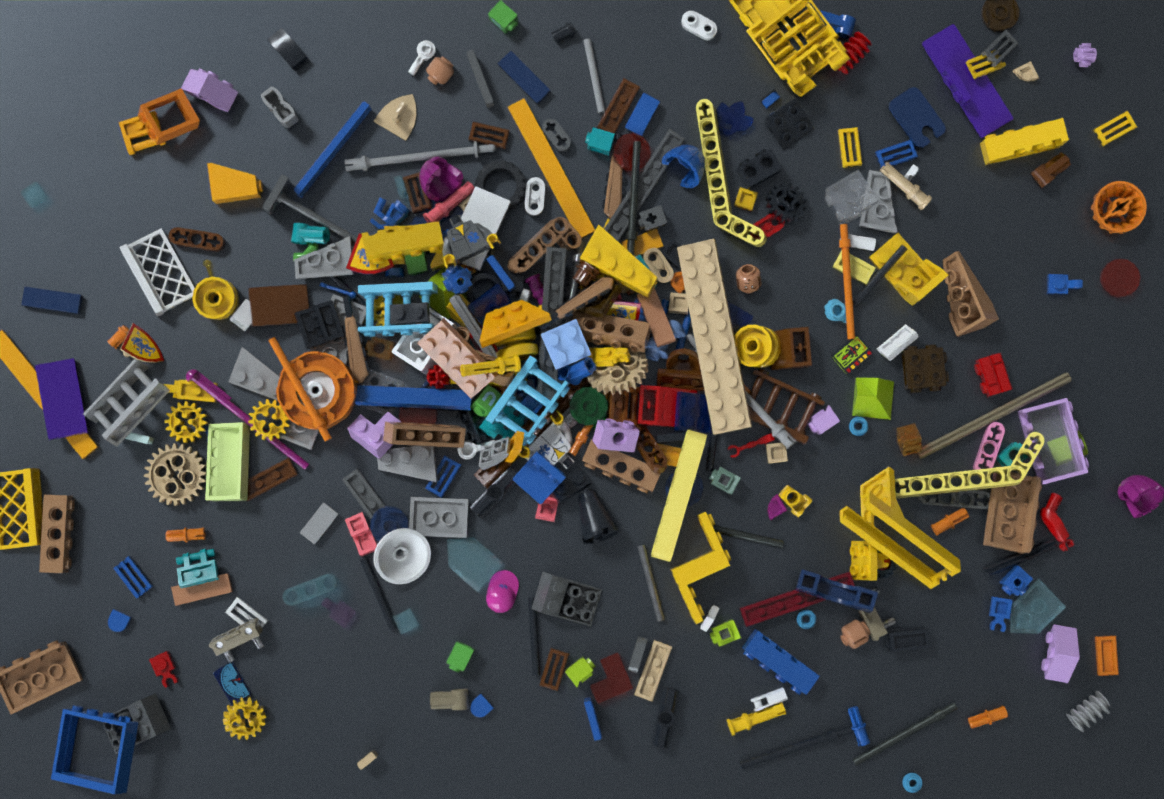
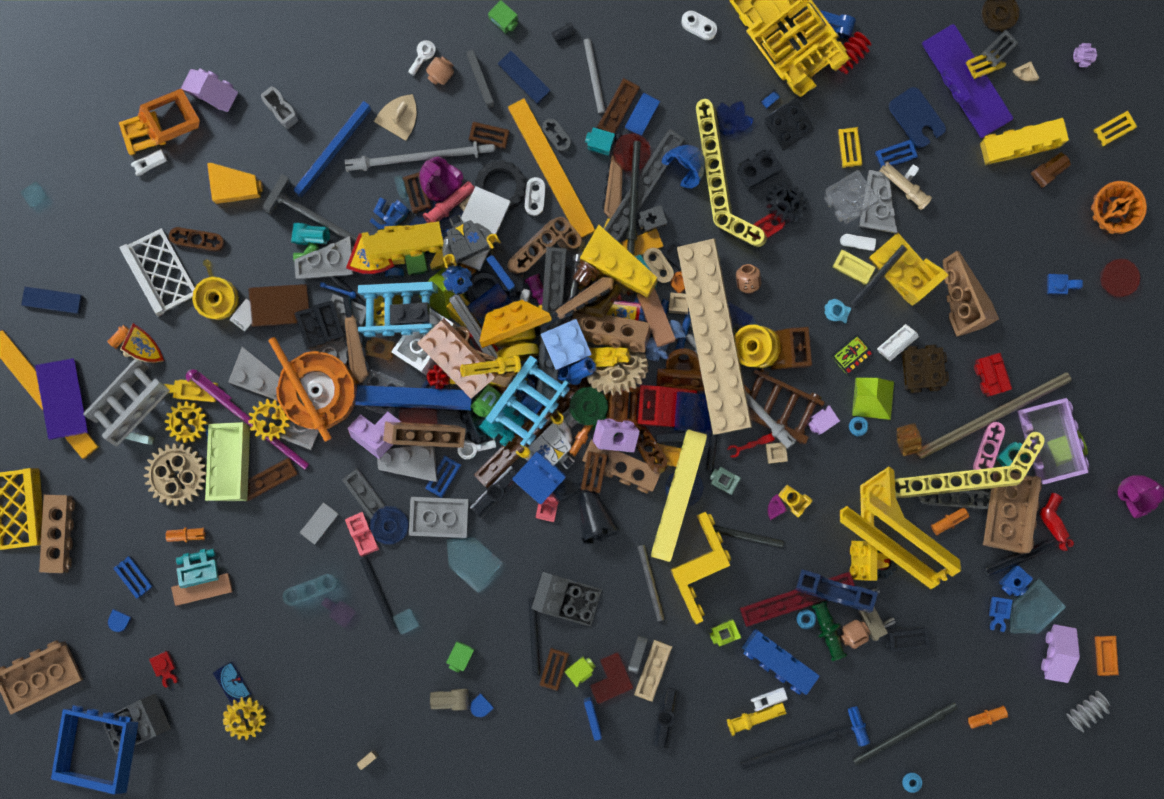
dark tan piece [209,618,263,662] -> none
white tile [225,597,269,628] -> none
black slope [267,28,307,70] -> none
white dish [374,528,431,584] -> none
light grey slope [479,437,511,470] -> none
dark pink cap [486,570,519,613] -> none
light orange tile [505,431,524,463] -> none
white tile [700,605,719,632] -> none
yellow tile [734,187,758,212] -> none
orange bar [839,224,855,339] -> none
none -> white bar [131,149,168,176]
none -> reddish brown tile [581,451,607,493]
none -> dark green piece [812,600,848,661]

